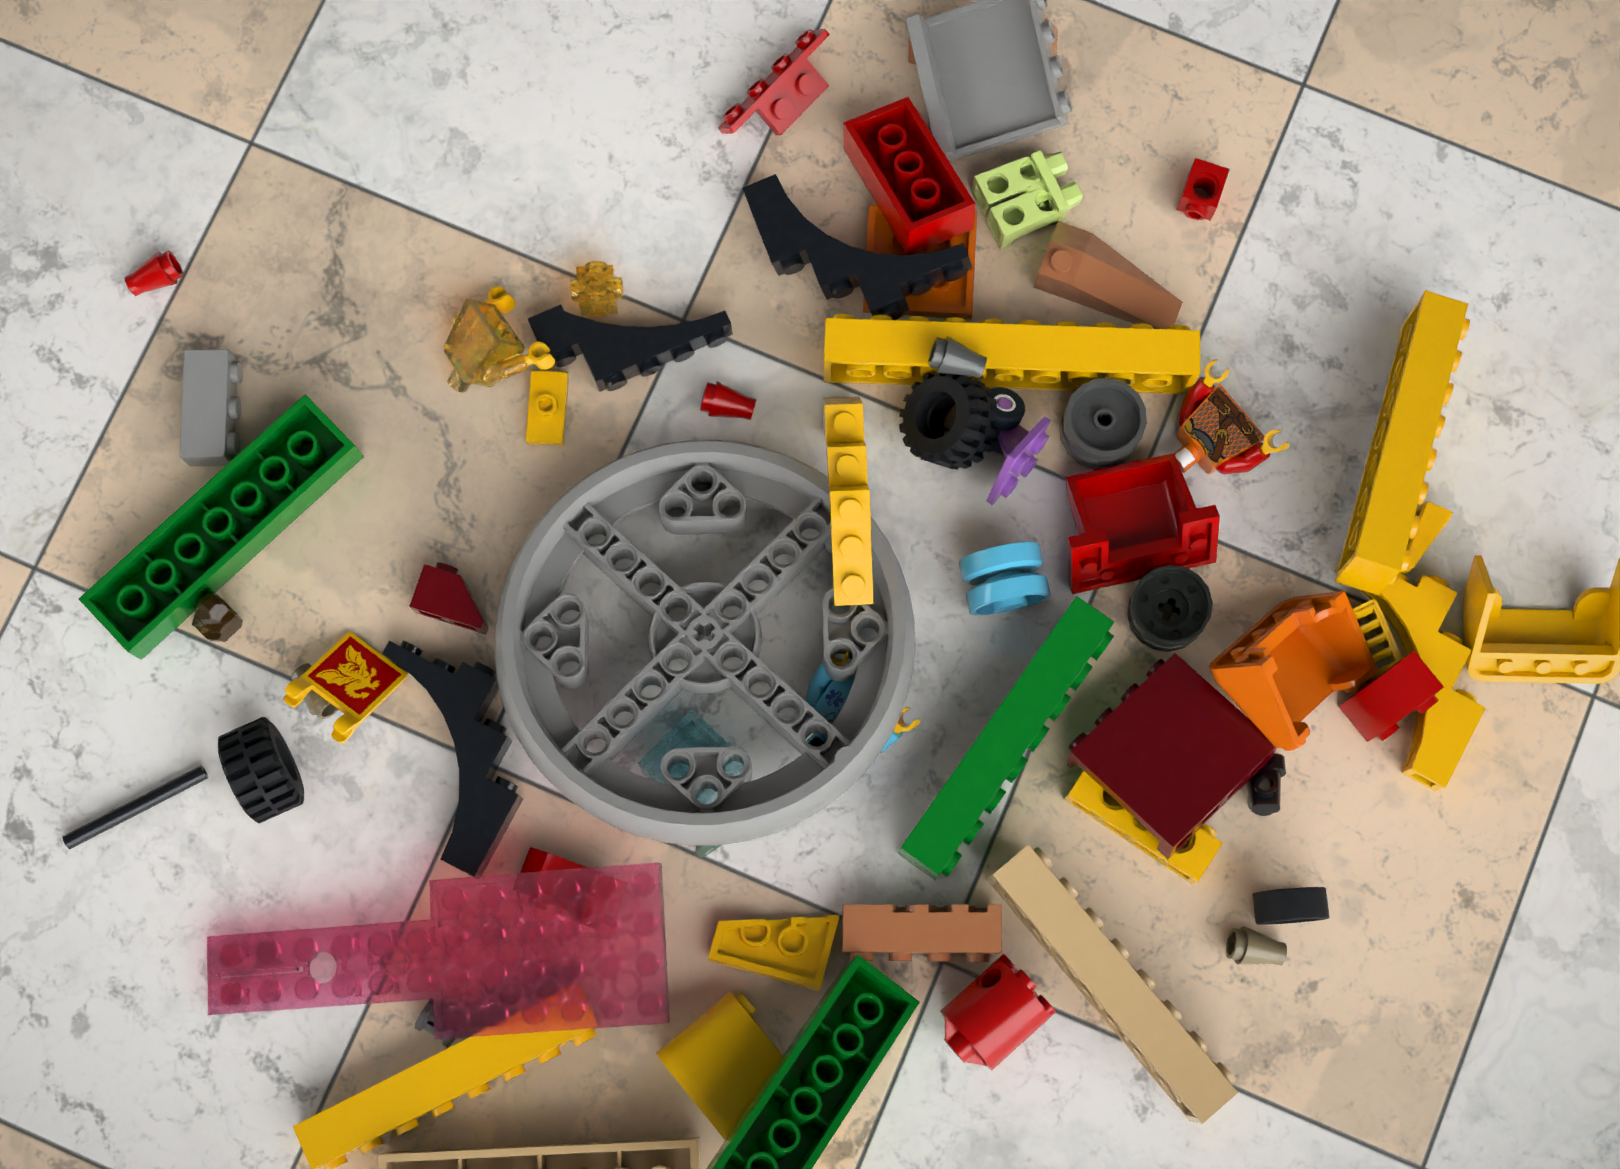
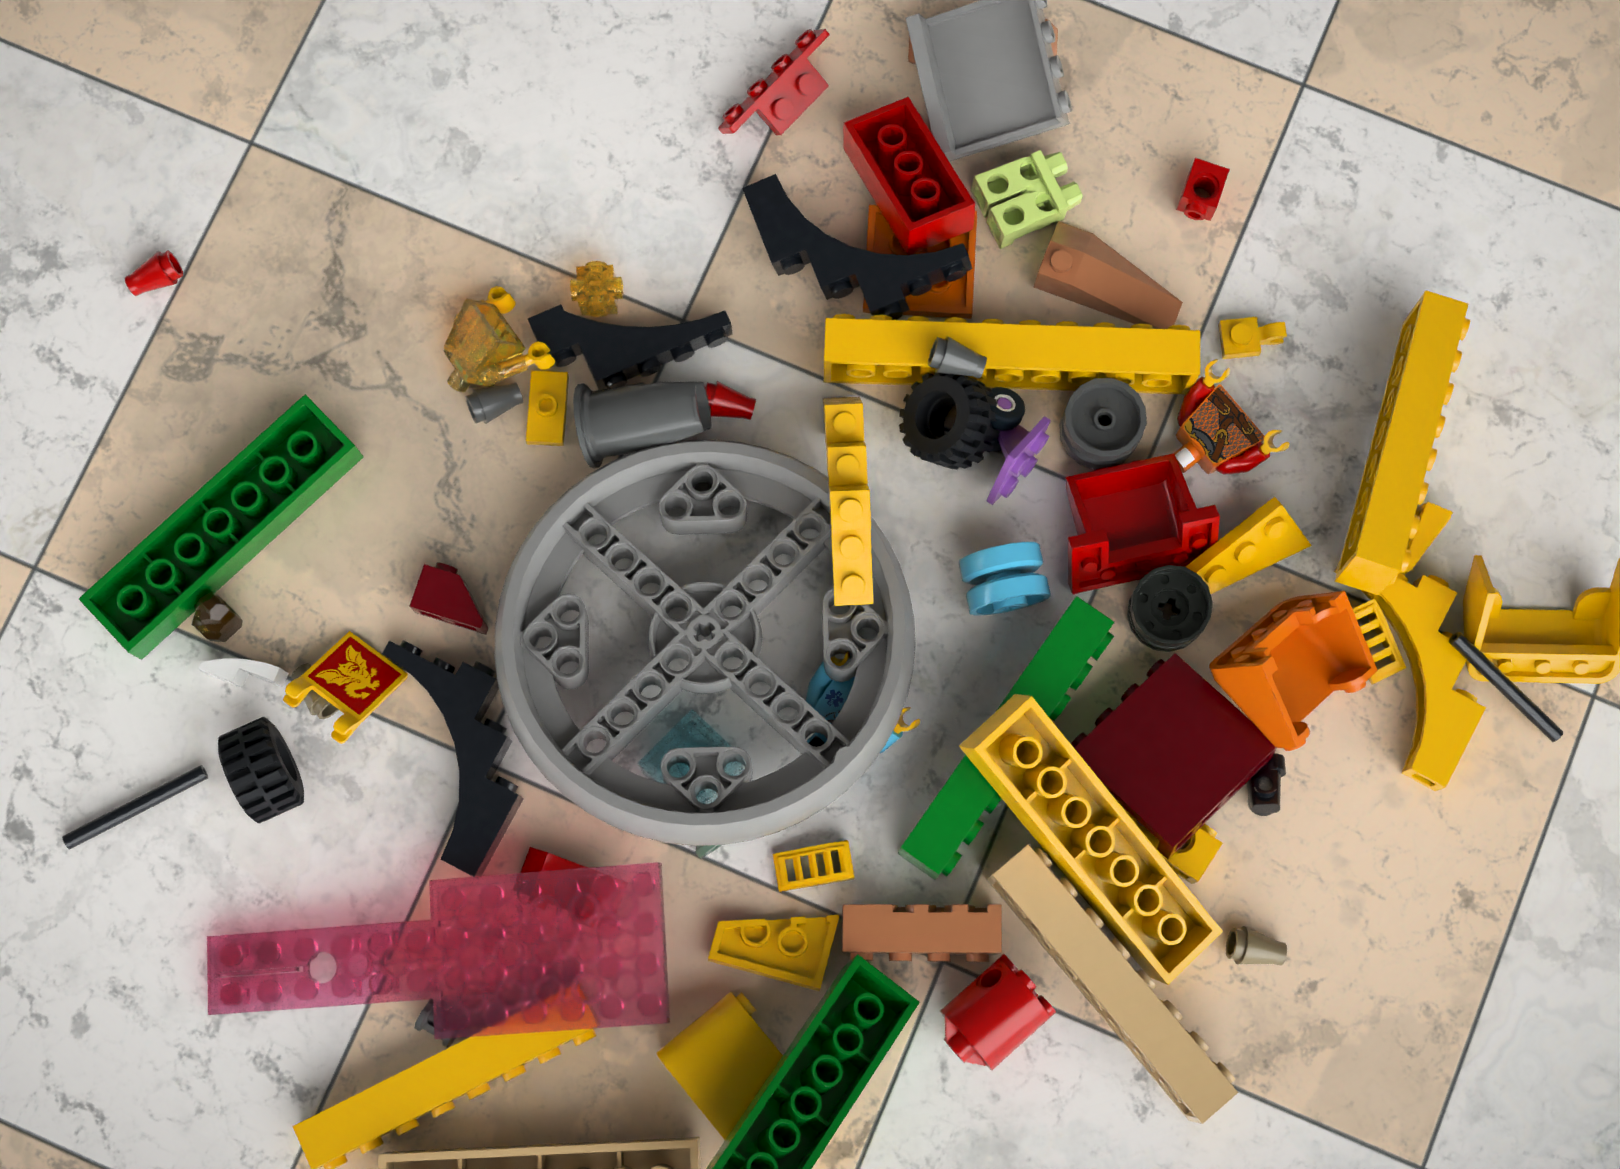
light grey brick [180,349,243,466] -> none
black tyre [1252,887,1329,925] -> none
red brick [1338,651,1444,742] -> none
none -> white slope [198,658,289,688]
none -> dark grey cone [465,382,523,424]
none -> dark grey piece [573,382,712,469]
none -> yellow slope [773,840,855,892]
none -> yellow brick [959,694,1223,985]
none -> yellow wing [1186,496,1312,594]
none -> yellow plate [1218,317,1287,359]
none -> black piece [1449,632,1563,742]

